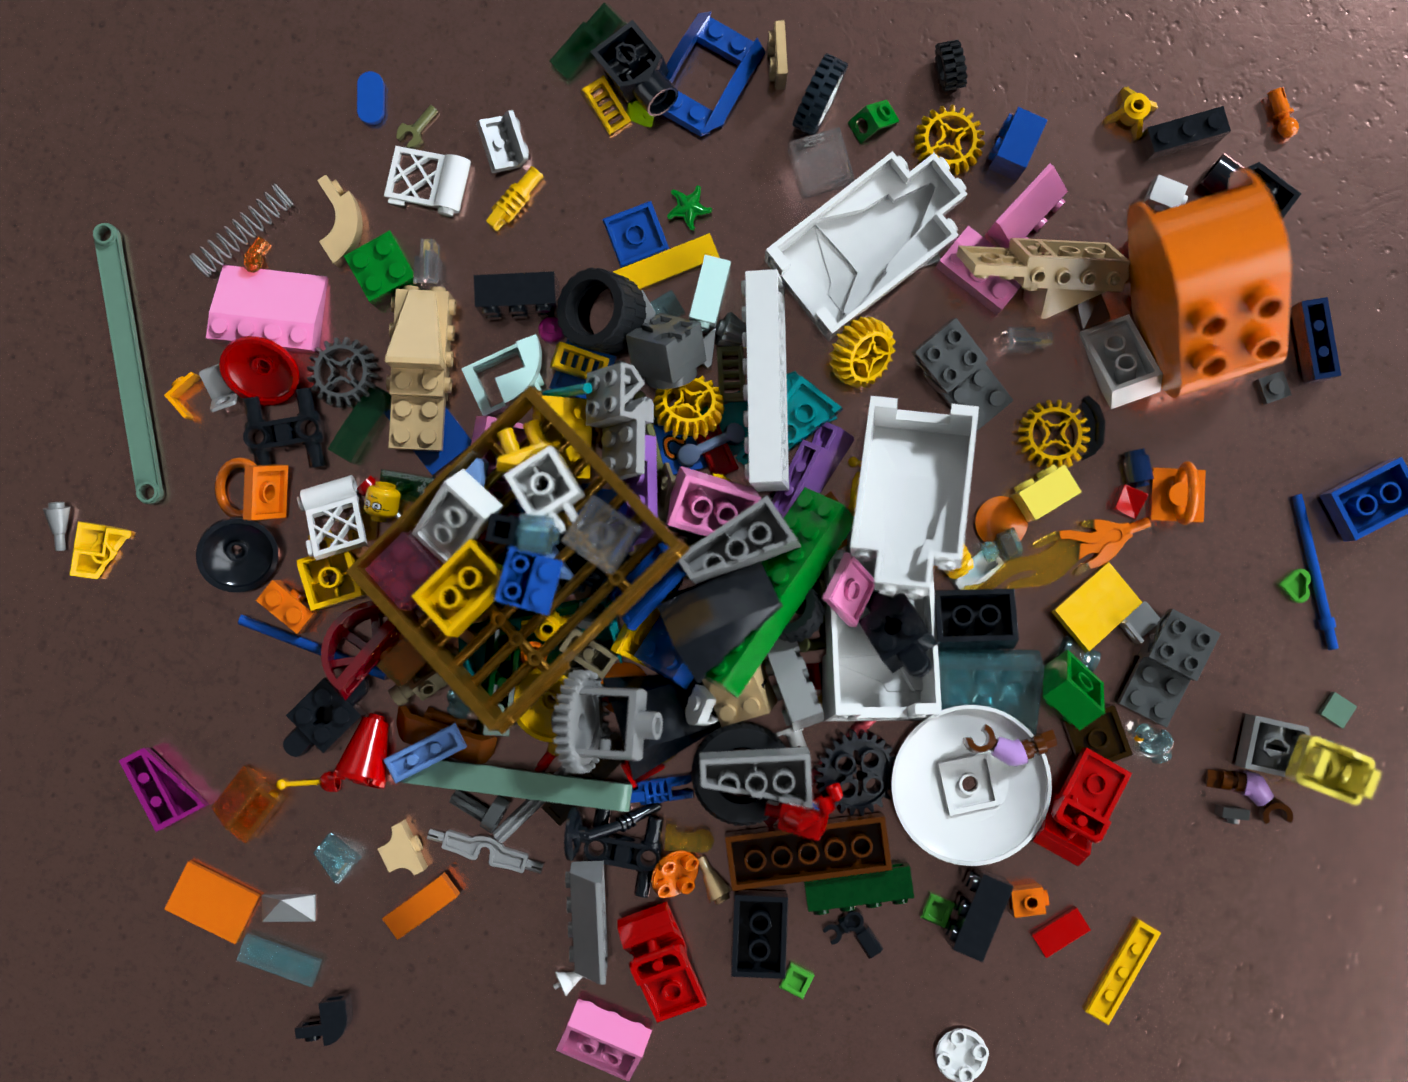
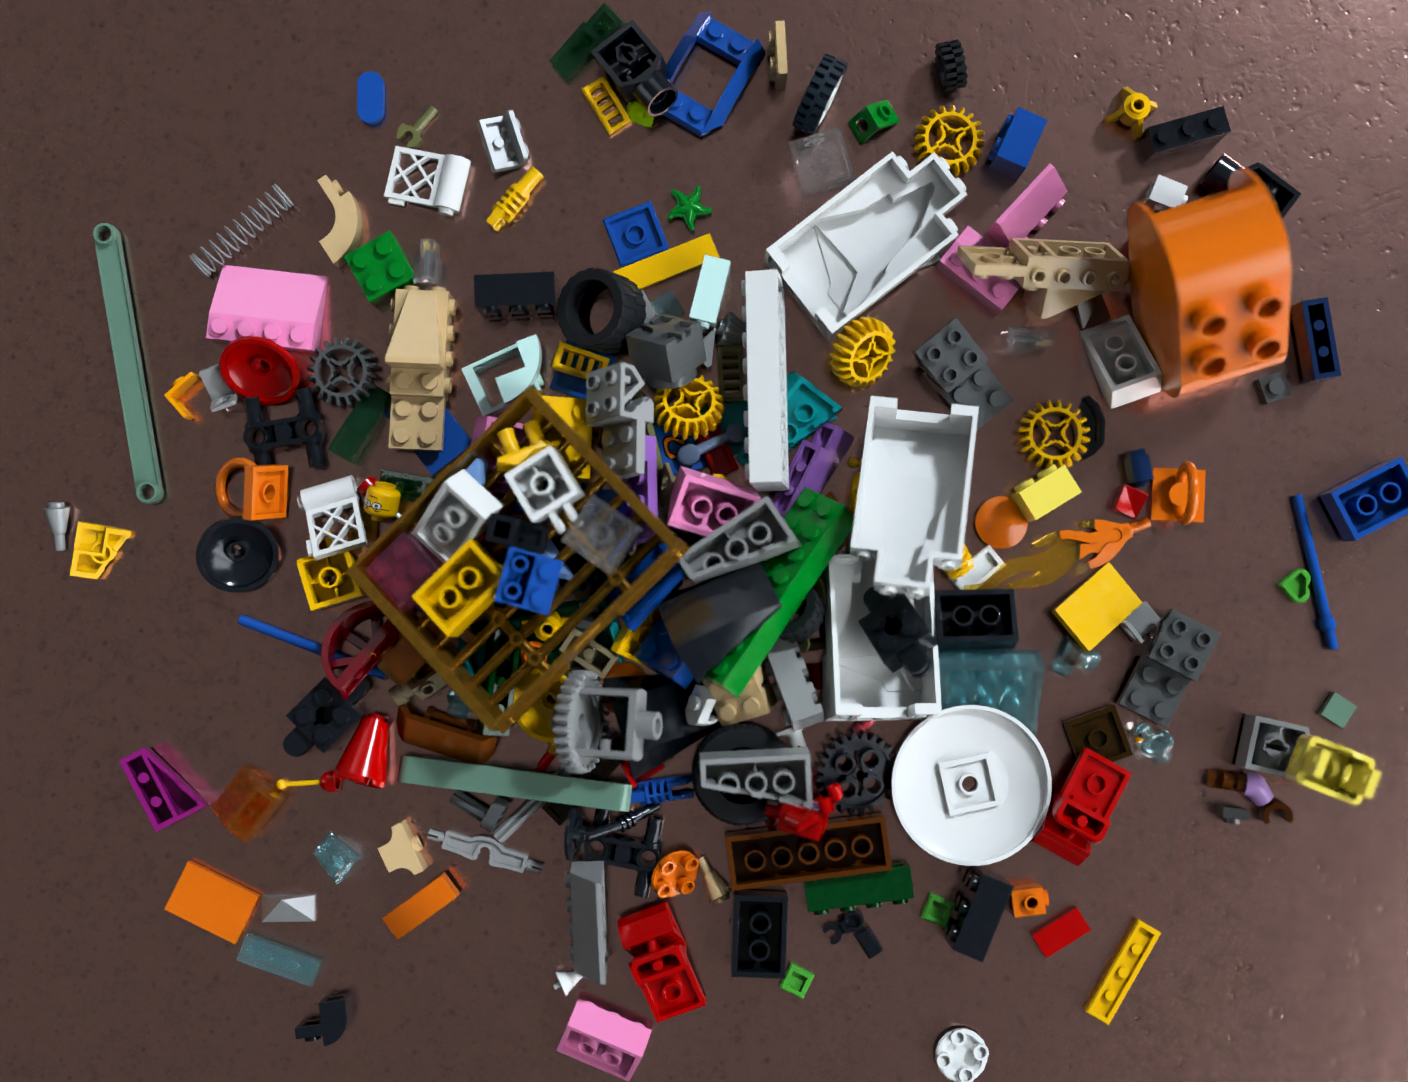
clear orange arm [244,236,269,273] -> none
orange brick [256,580,321,634] -> none
medium blue tile [383,723,467,783] -> none
clear light blue brick [516,514,559,554] -> none
dark pink piece [538,317,564,344] -> none
teal bar [542,383,592,397] -> none
clear yellow leg [664,821,714,853] -> none
bright pink tile [822,552,874,627] -> none
piece [963,724,1057,766] -> none
clear light blue piece [979,527,1024,563] -> none
green brick [1043,649,1105,730] -> none
orange pin [1267,87,1299,138] -> none

